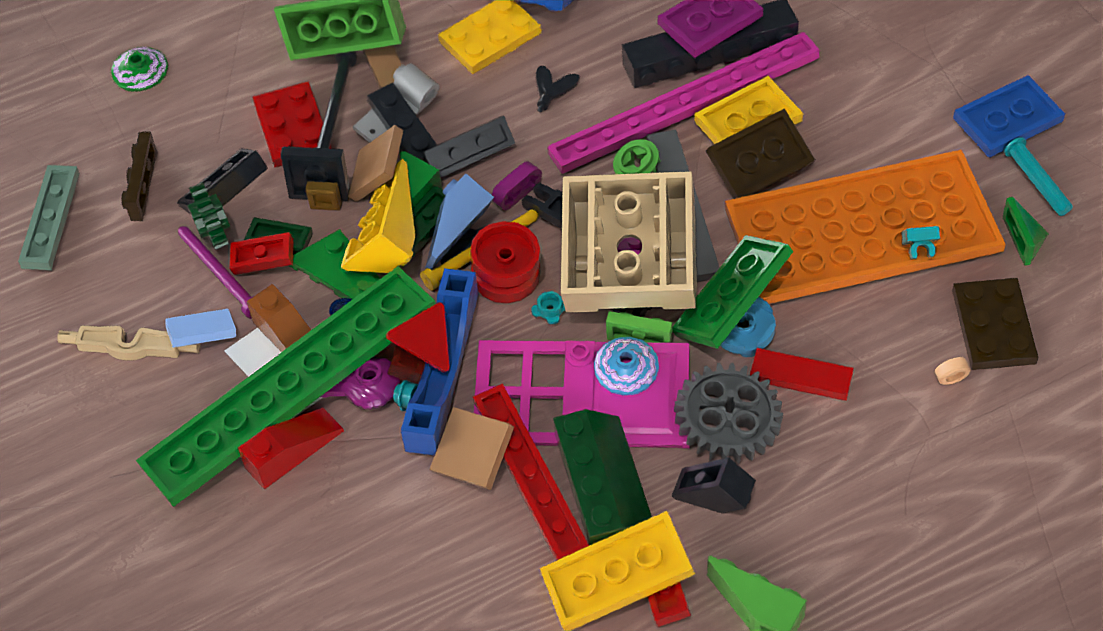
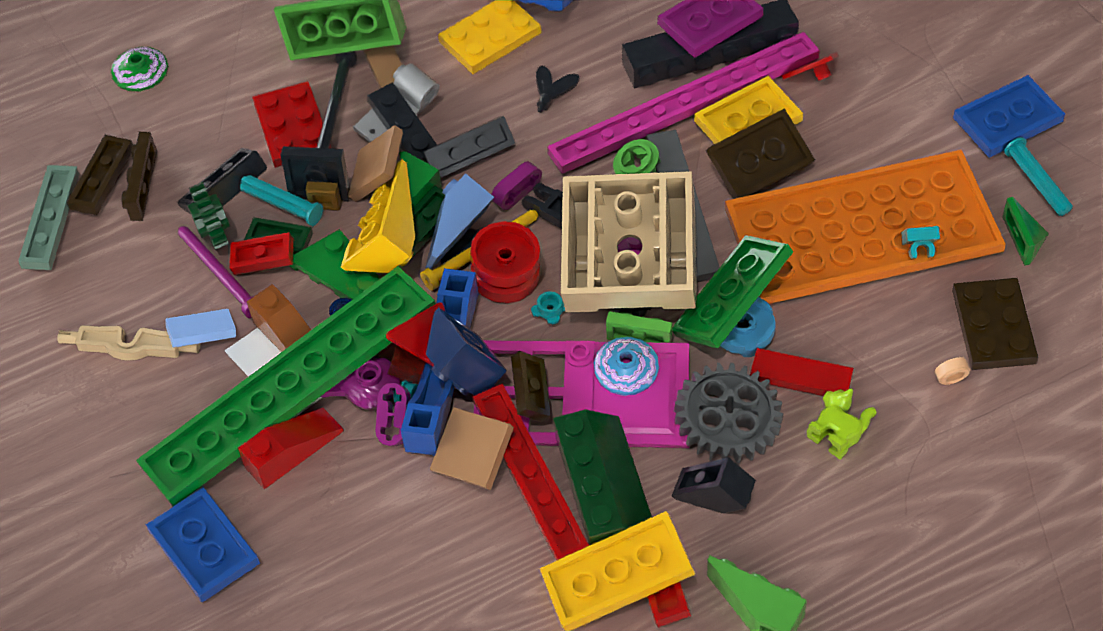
none -> dark brown plate [67,134,133,216]
none -> blue plate [146,487,260,603]
none -> teal axle [240,175,323,226]
none -> magenta beam [375,383,411,447]
none -> dark blue slope [426,307,507,395]
none -> dark brown plate [511,351,551,422]
none -> red piece [781,52,839,81]
none -> lime animal [807,388,877,459]

